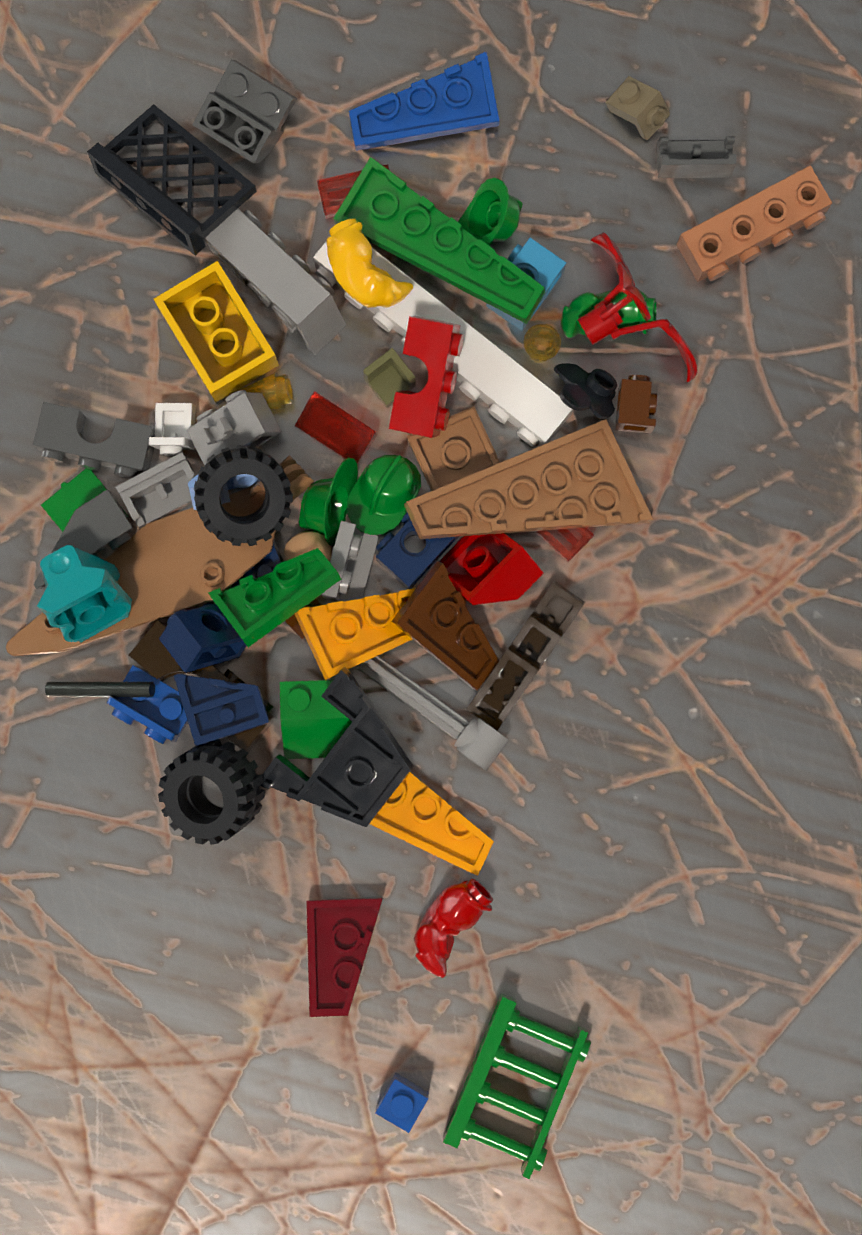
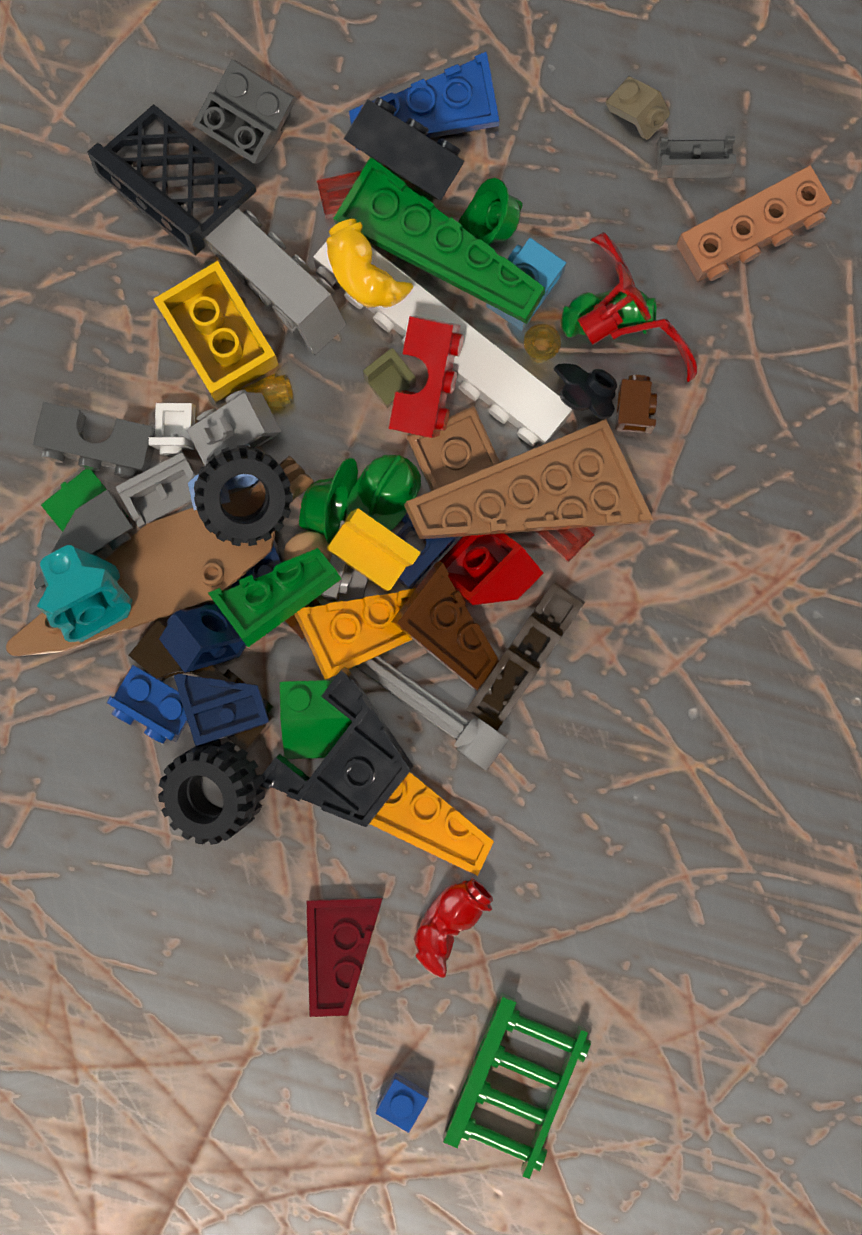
pearl dark grey bar [45,682,155,697] -> none
clear red slope [295,391,377,465] -> none
none -> yellow panel [327,508,421,591]
none -> black brick [343,97,465,200]

